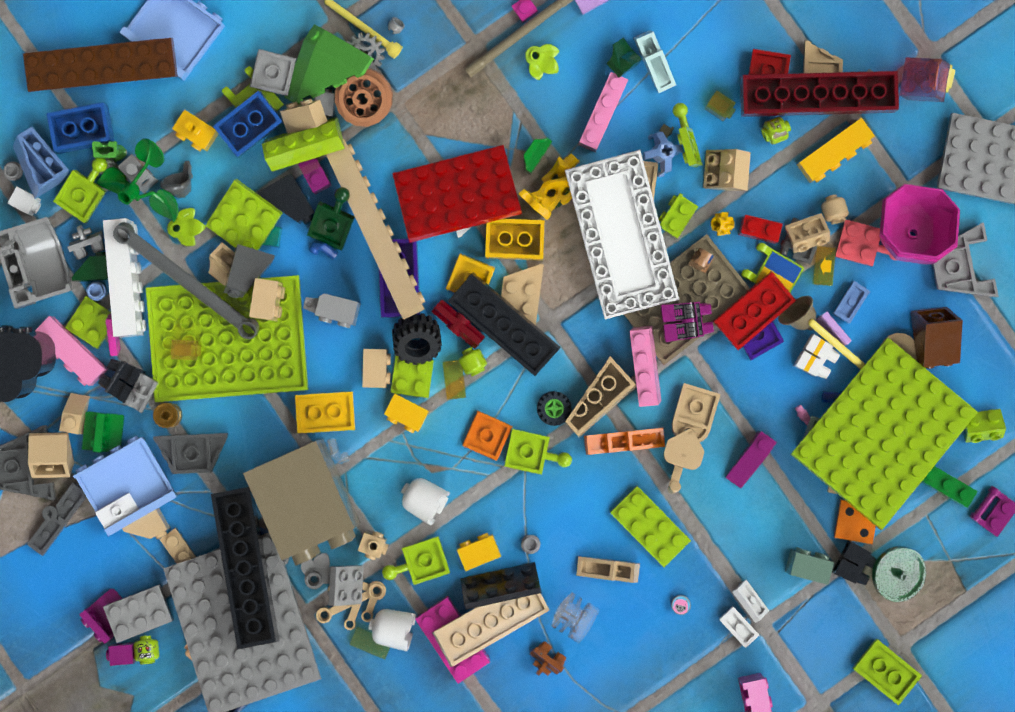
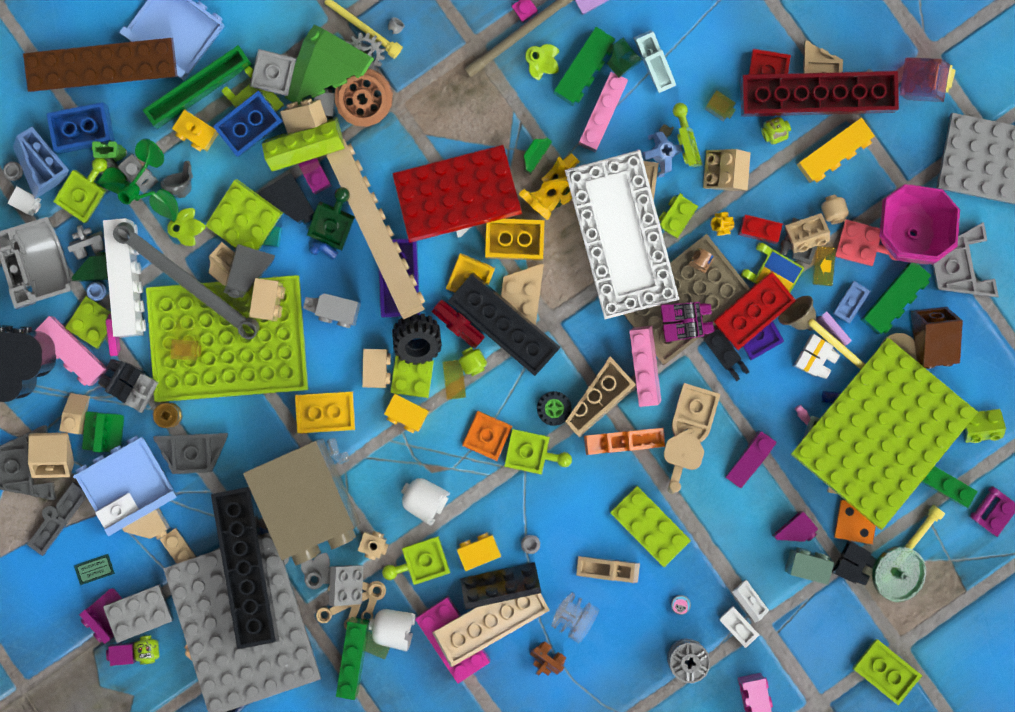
none -> clear green sticker [74,554,115,585]
none -> green brick [143,45,252,129]
none -> green brick [336,617,370,700]
none -> green brick [554,27,615,106]
none -> light grey wheel [667,638,710,683]
none -> black hinge [703,328,750,382]
none -> magenta slope [772,511,818,542]
none -> green brick [860,262,931,334]
none -> light yellow piece [881,505,945,582]

